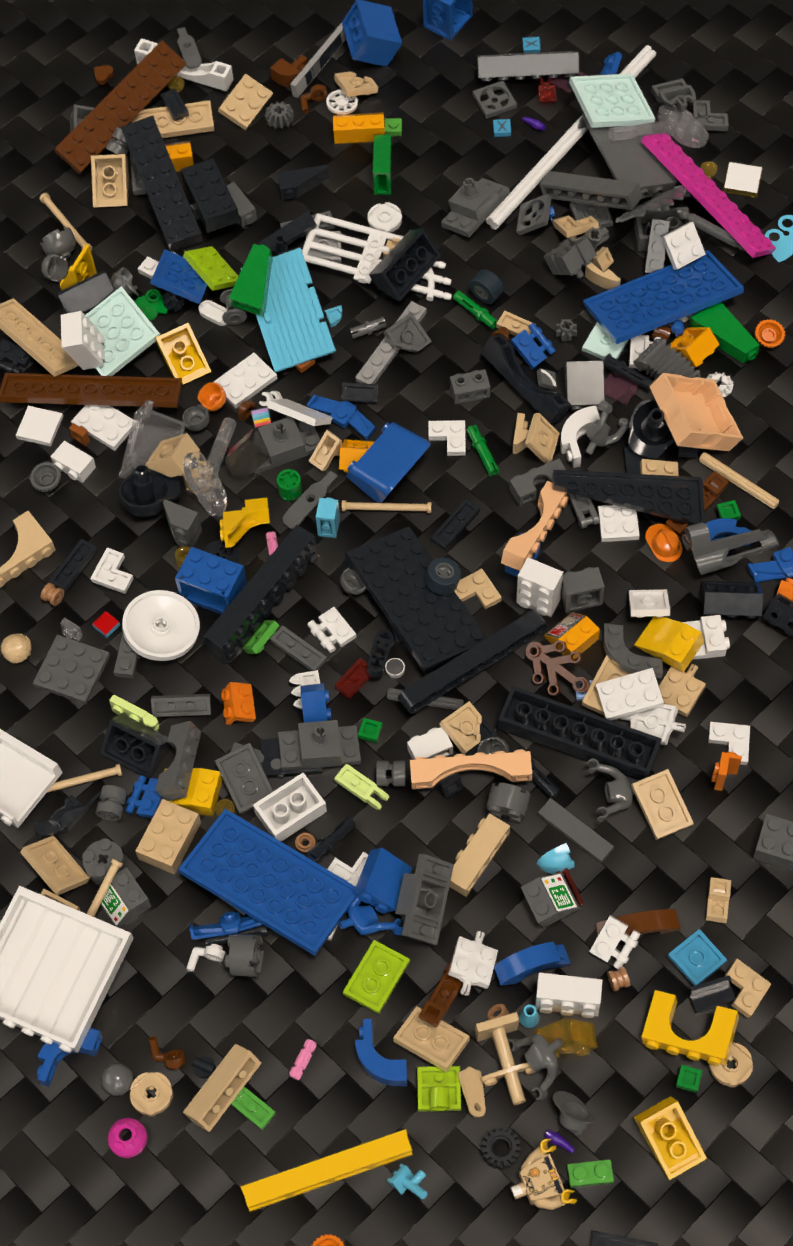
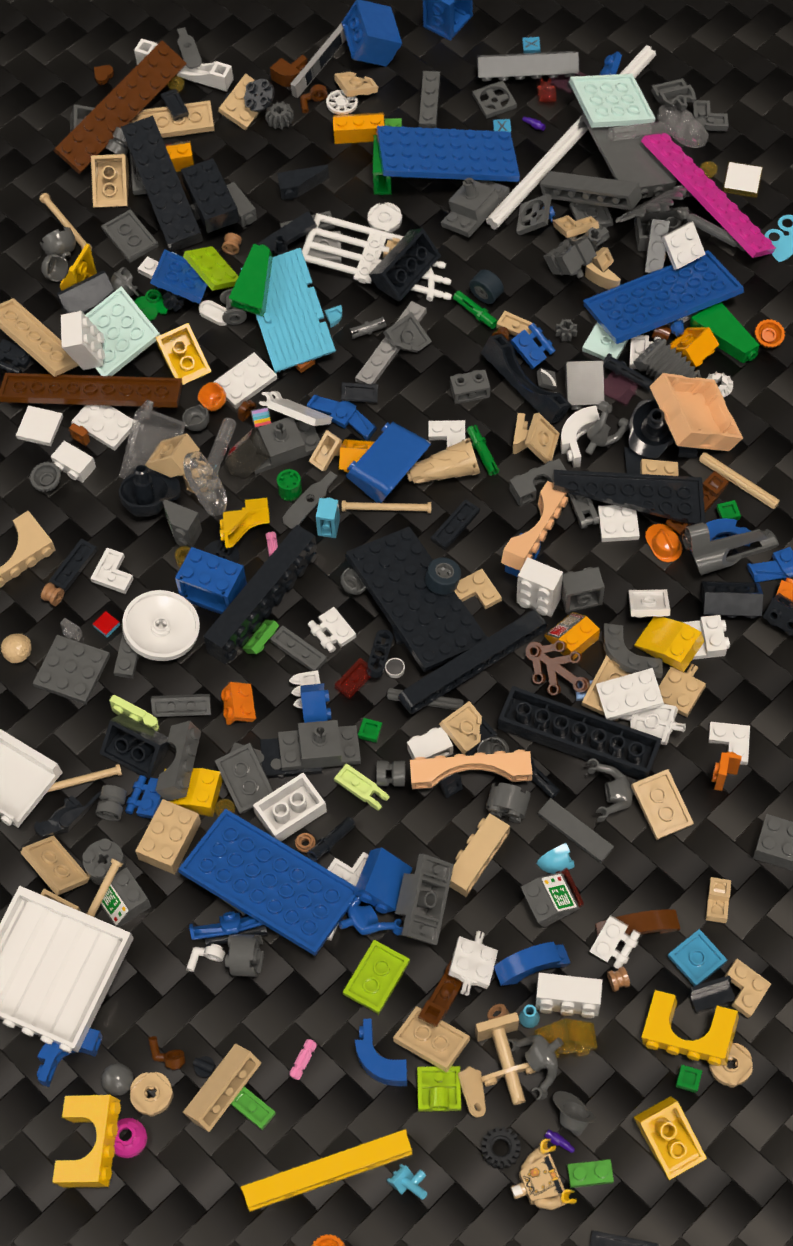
none -> yellow arch [52,1095,121,1187]
none -> dark grey tile [101,210,159,263]
none -> medium nougat wheel [222,233,242,255]
none -> black plate [244,79,275,112]
none -> blue plate [376,126,520,182]
none -> tan cone [407,438,480,484]
none -> dark grey arch [419,71,440,128]

